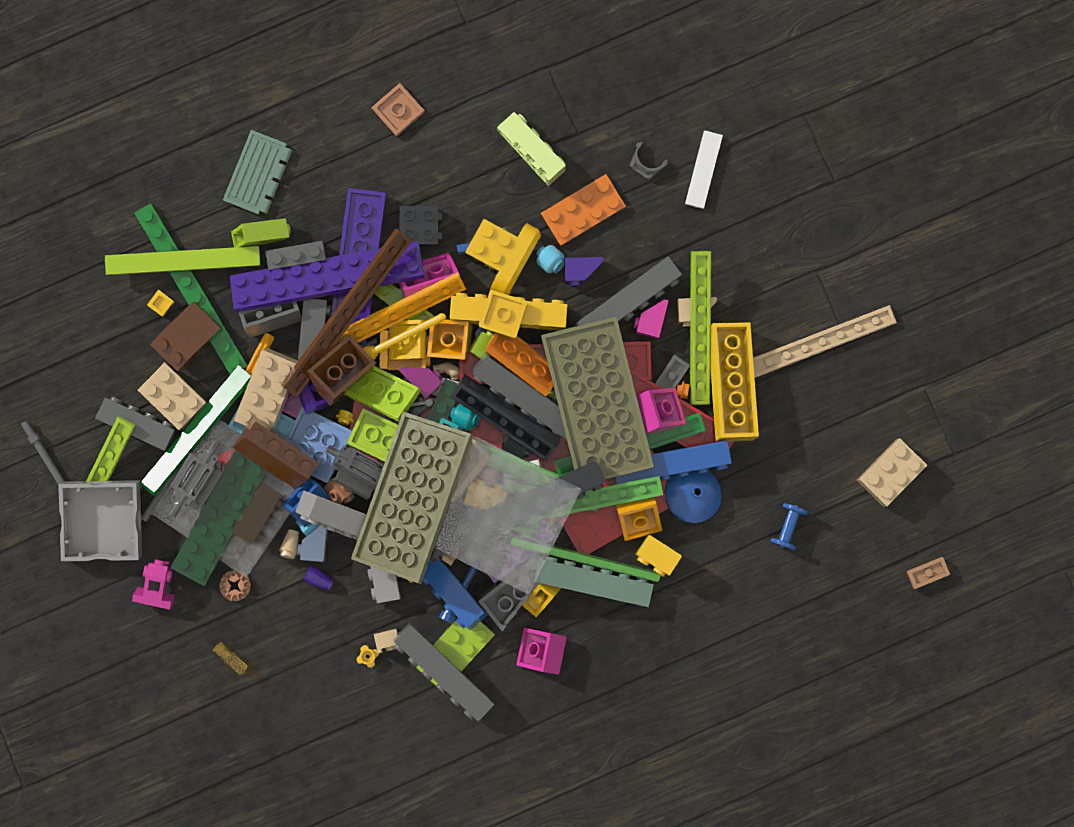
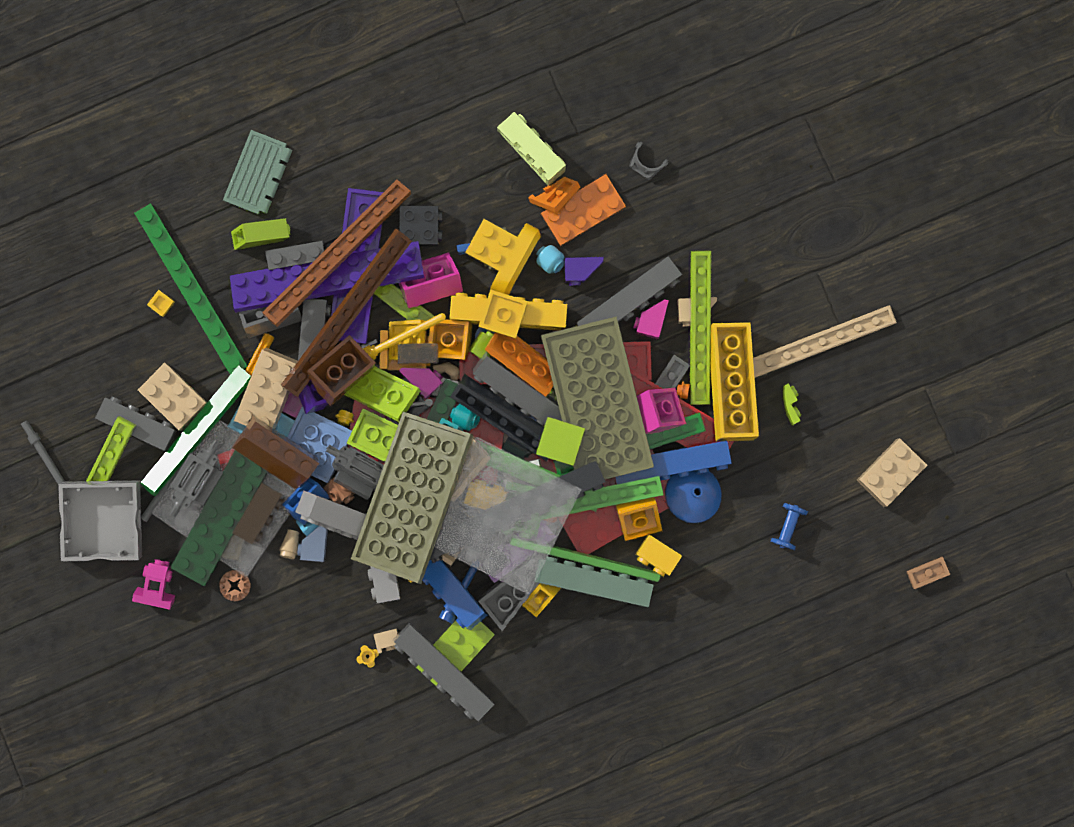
lime tile [105,246,260,275] -> none
reddish brown slope [150,301,222,371] -> none
clear yellow axle [213,642,248,675] -> none
dark purple cone [304,566,334,590] -> none
light orange tile [334,272,466,348] -> none
nougat tile [371,83,425,137] -> none
dark pink slope [516,628,567,674] -> none
white tile [685,131,723,209] -> none
none -> dark orange plate [262,180,411,327]
none -> clear smoke slope [398,343,438,364]
none -> orange wing [528,177,580,213]
none -> lime tile [536,417,585,466]
none -> lime slope [783,383,801,425]

